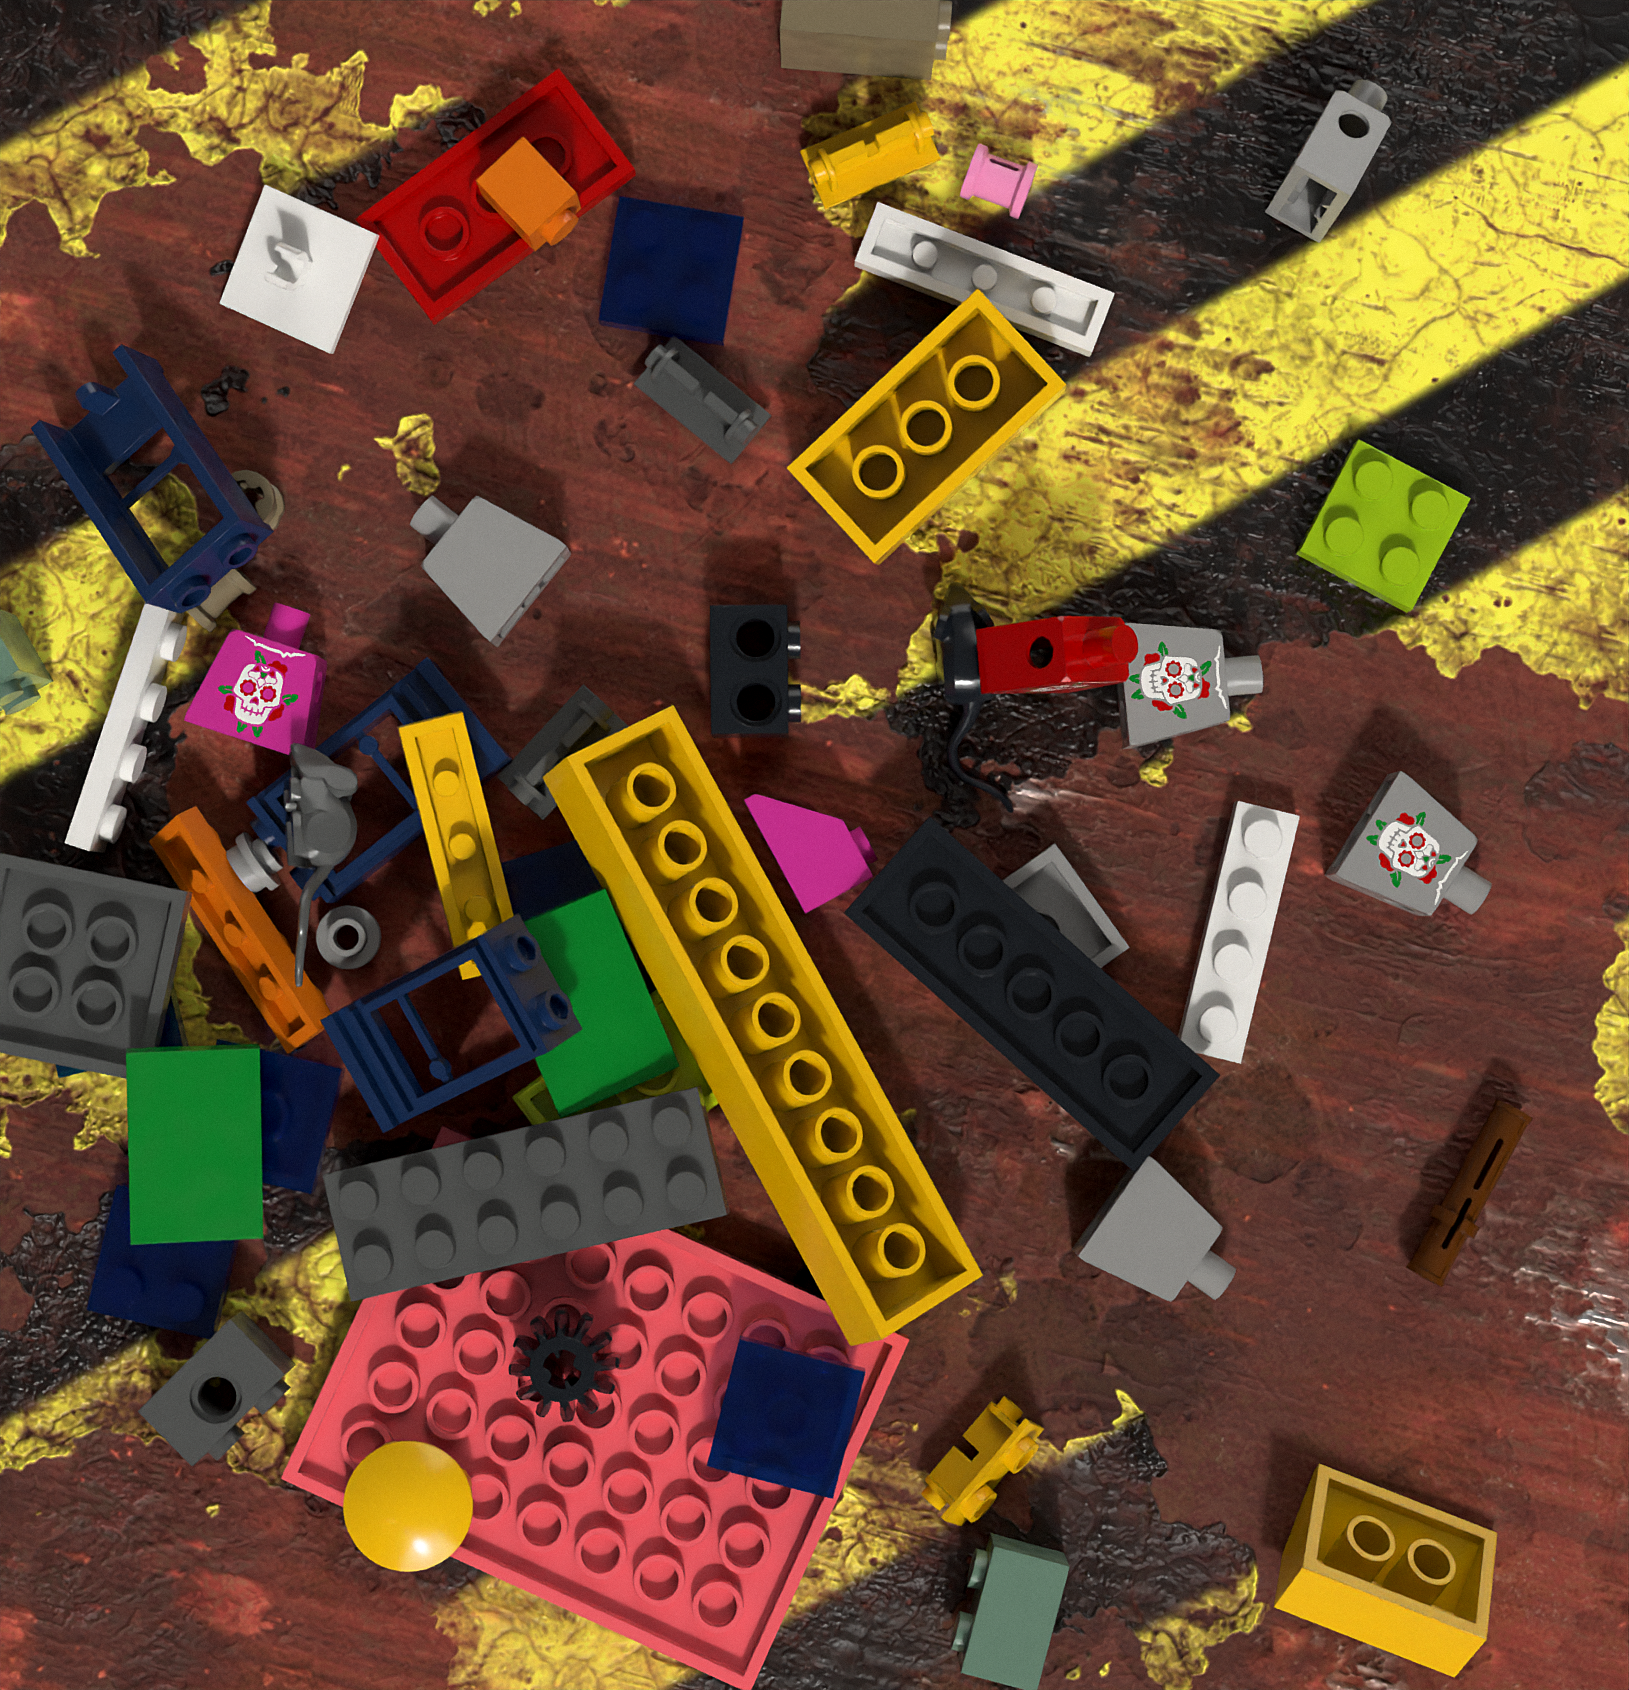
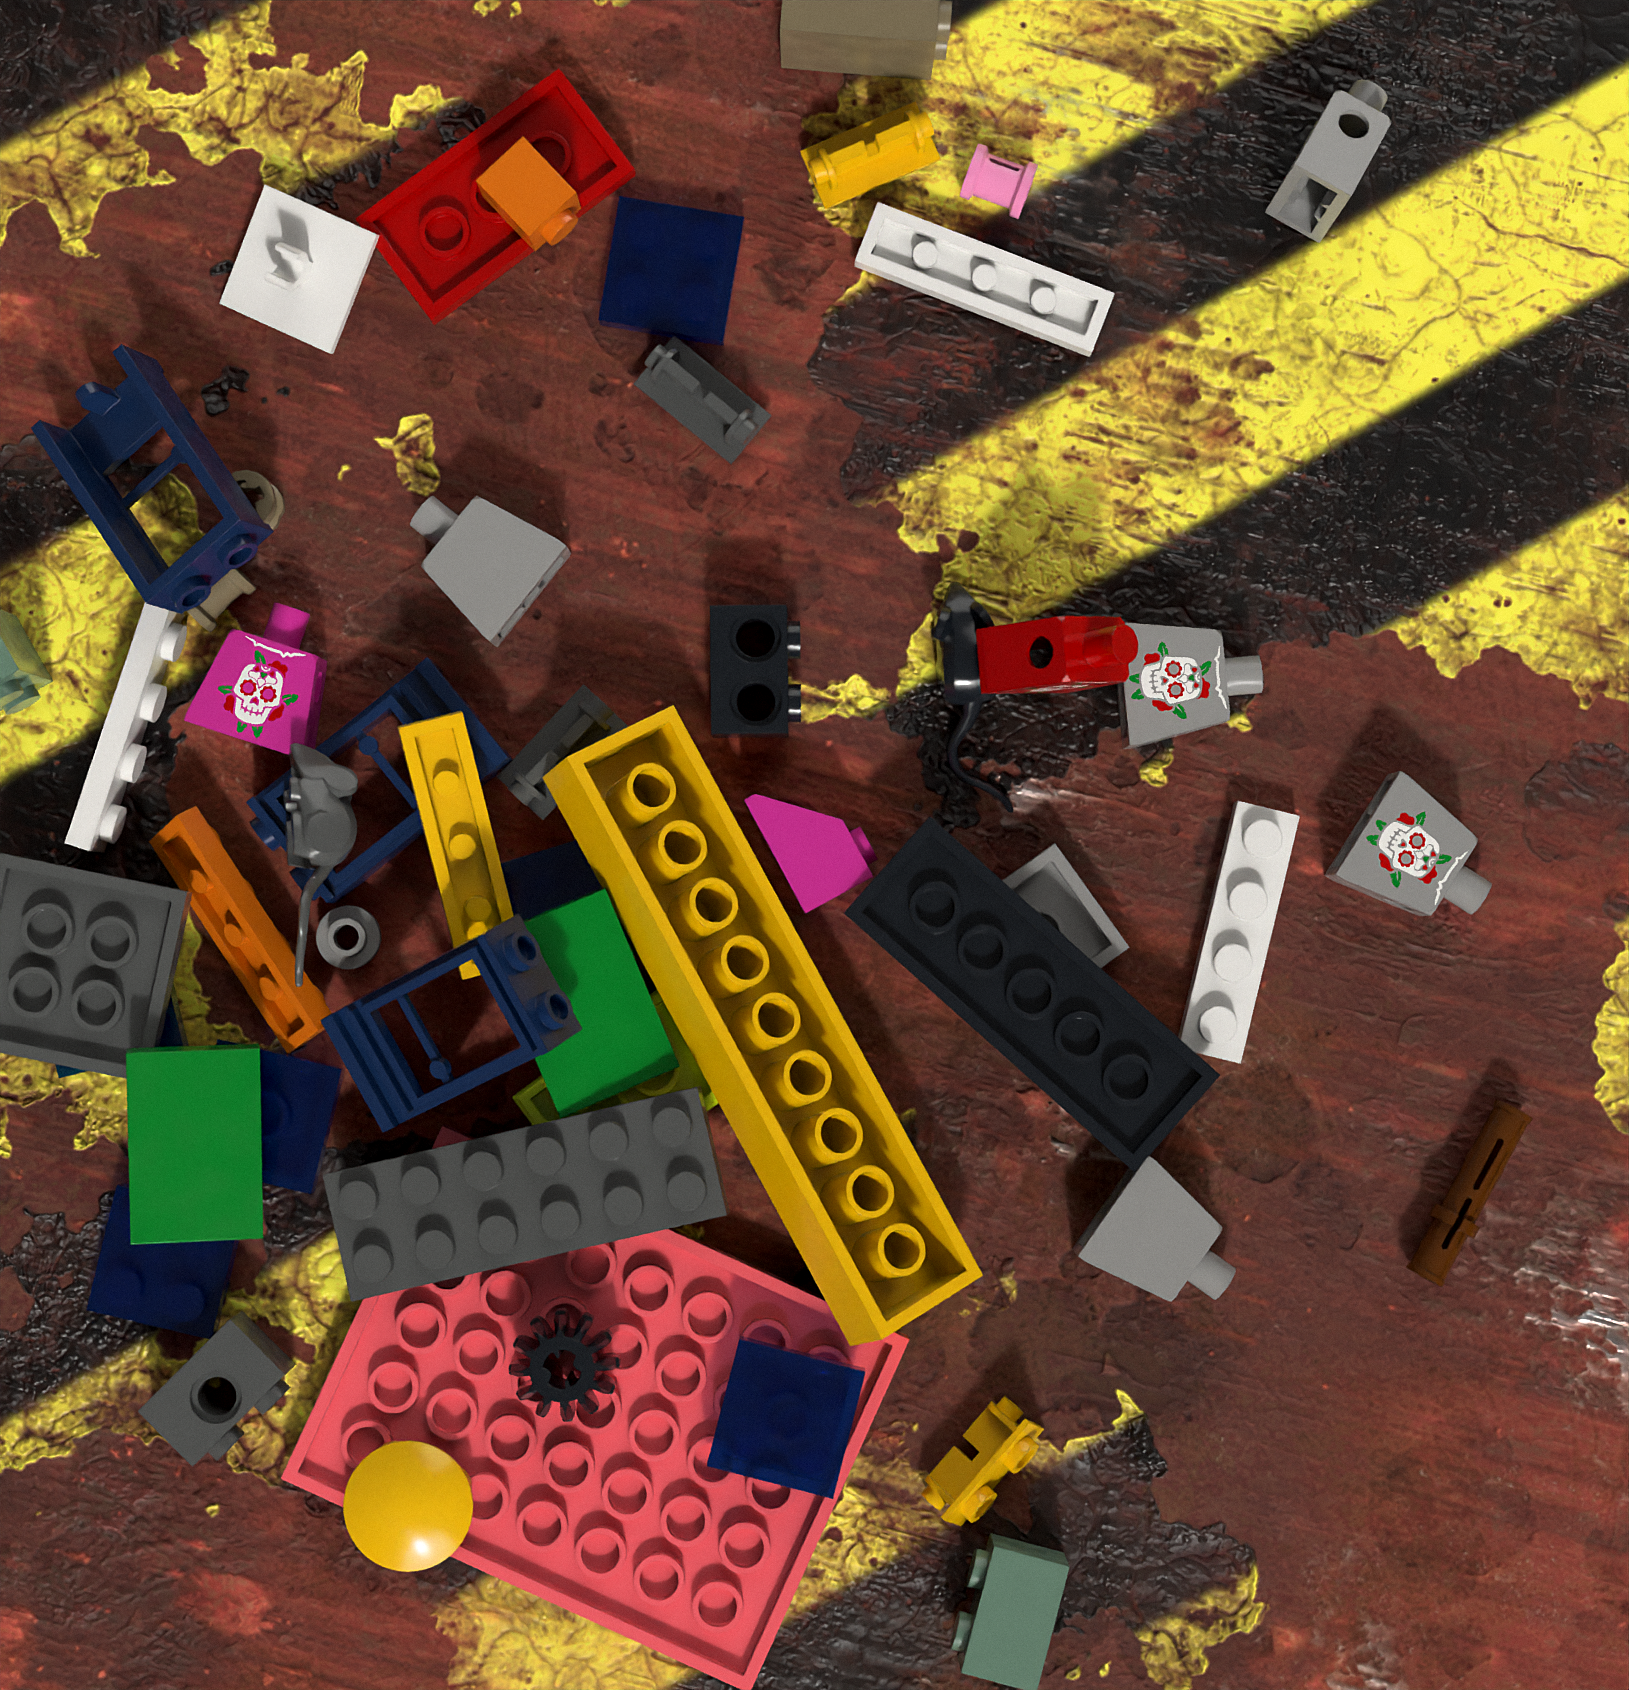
light grey plate [226,832,284,894] -> none
yellow brick [787,288,1066,565] -> none
yellow slope [1274,1464,1498,1678] -> none
lime plate [1296,439,1471,613] -> none

